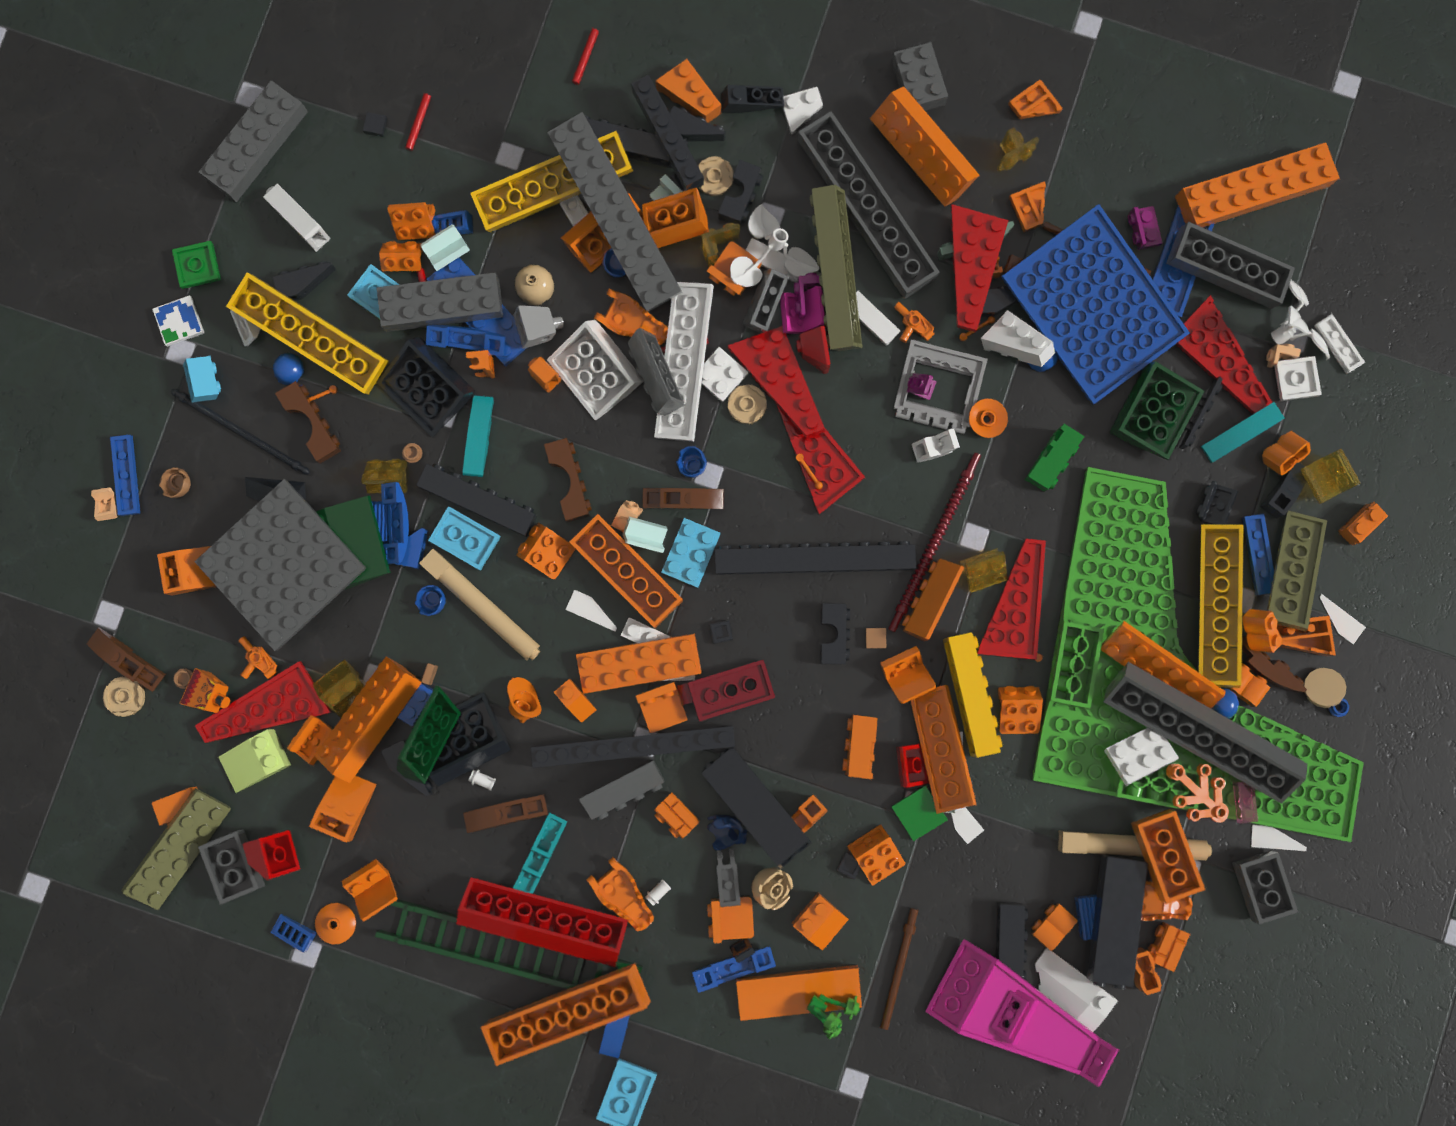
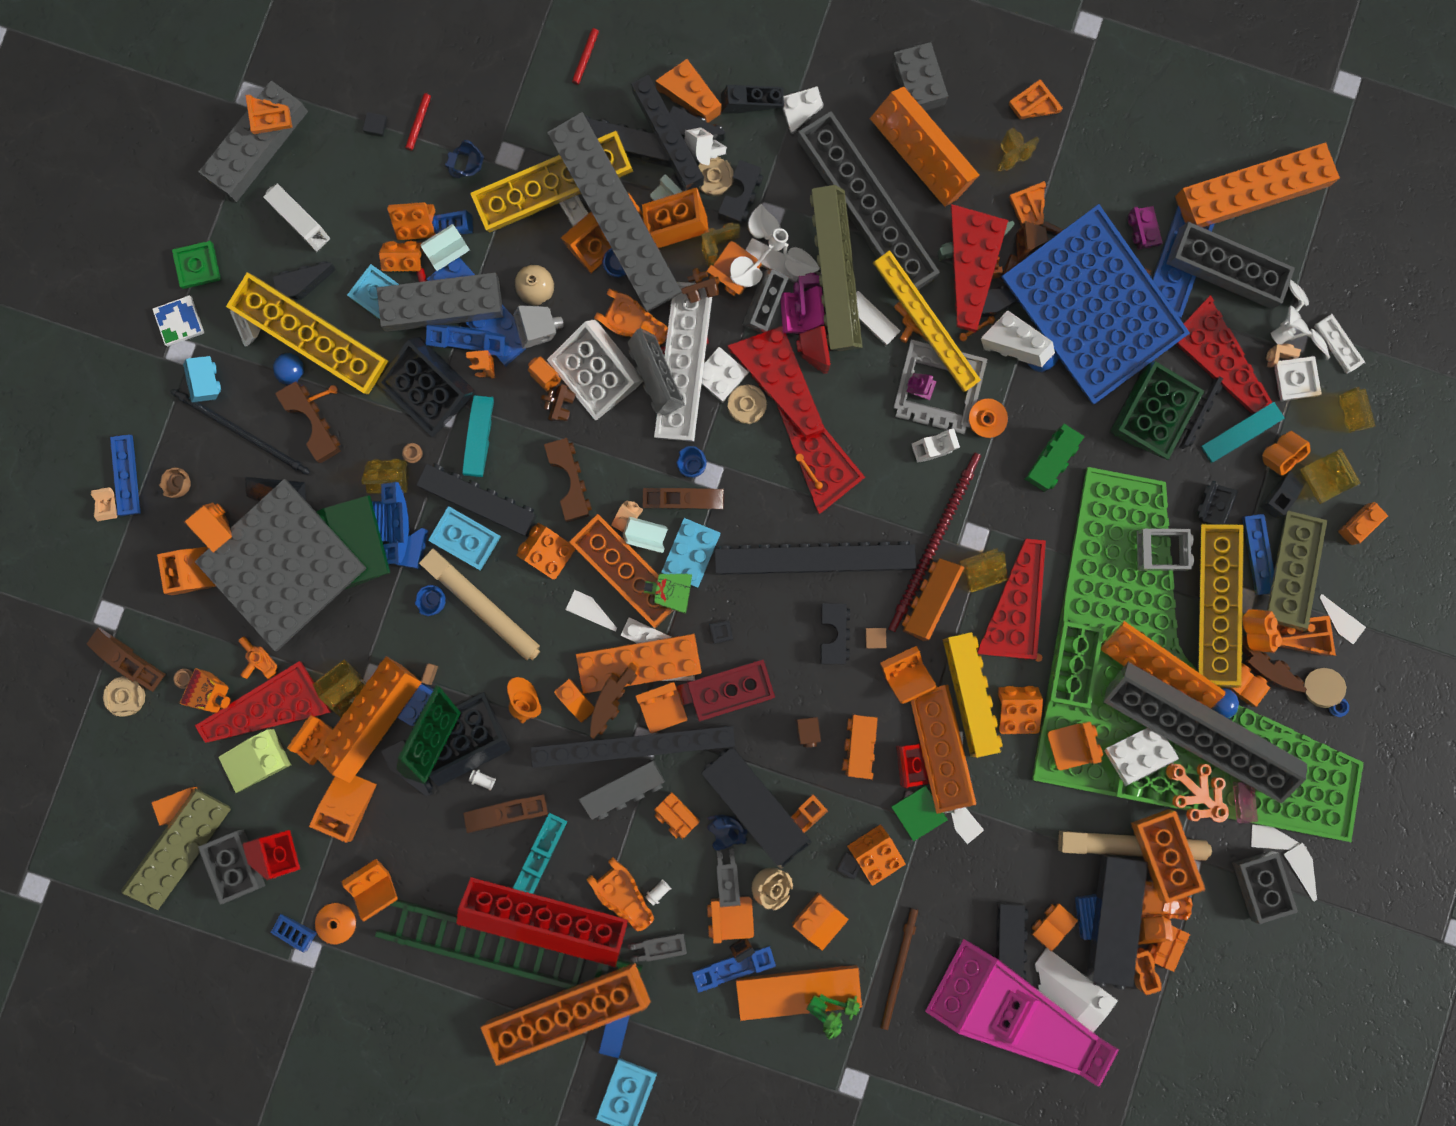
none -> orange wedge [185,503,232,552]
none -> orange wing [245,95,292,134]
none -> dark blue helmet [445,140,484,178]
none -> reddish brown hips [540,384,576,421]
none -> reddish brown slope [590,663,637,739]
none -> dark grey hinge [628,933,687,962]
none -> bright green torso [644,574,692,614]
none -> reddish brown hips [681,268,720,303]
none -> white brick [684,128,726,165]
none -> reddish brown brick [795,717,821,748]
none -> yellow tile [873,250,981,392]
none -> reddish brown slope [1016,221,1048,262]
none -> orange bracket [1047,721,1103,770]
none -> light grey window [1137,529,1194,571]
none -> orange slope [1138,917,1173,945]
none -> white sticker [1284,843,1317,902]
none -> clear yellow bracket [1340,387,1375,433]

